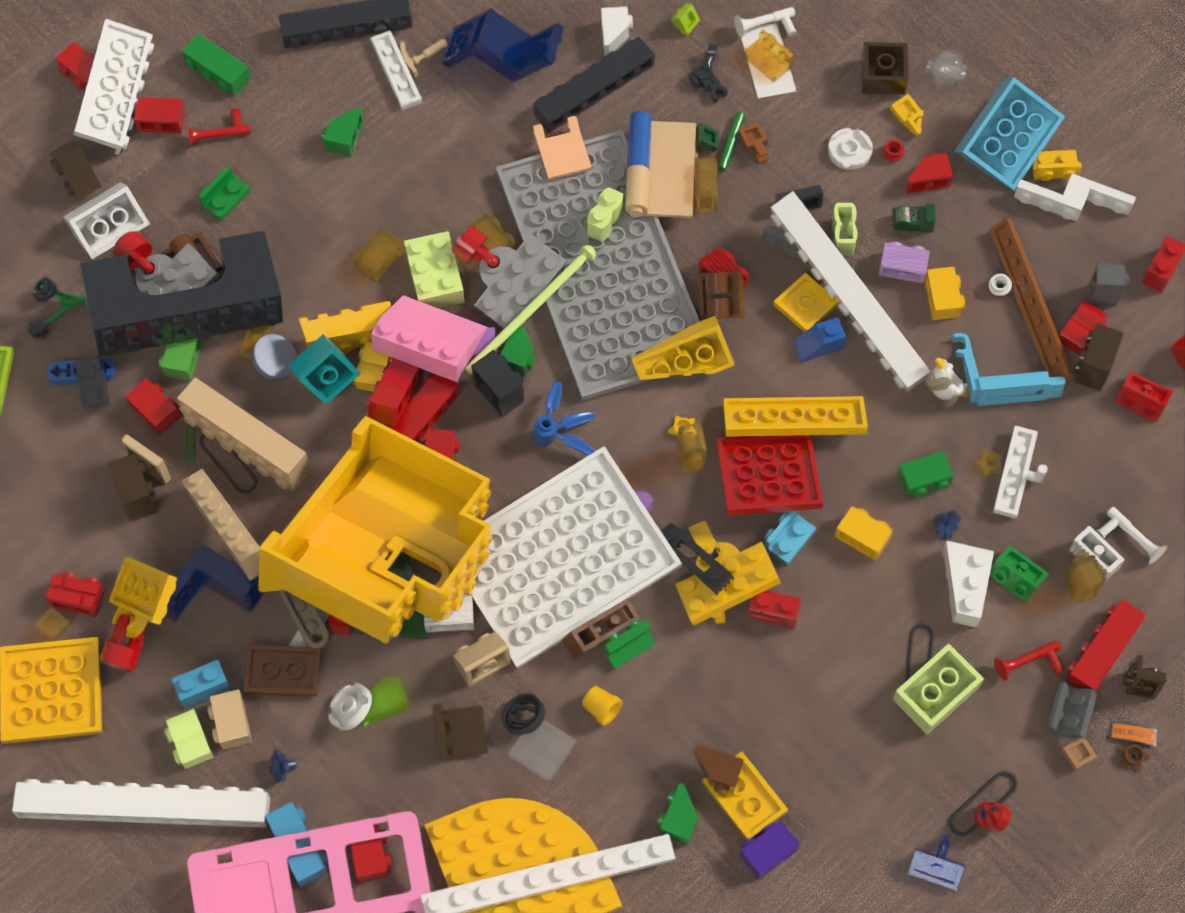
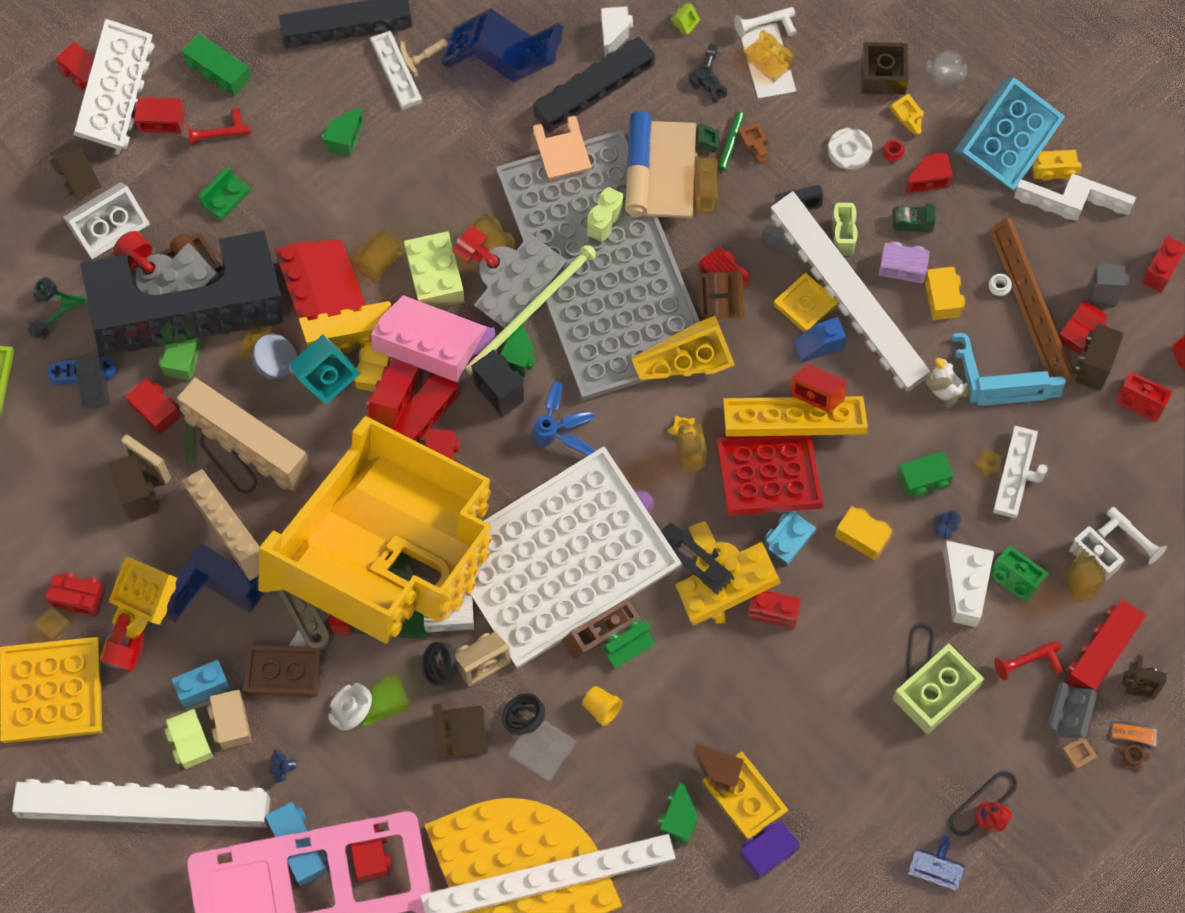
none -> red slope [274,240,366,330]
none -> black piece [422,642,457,686]
none -> red brick [791,364,847,413]

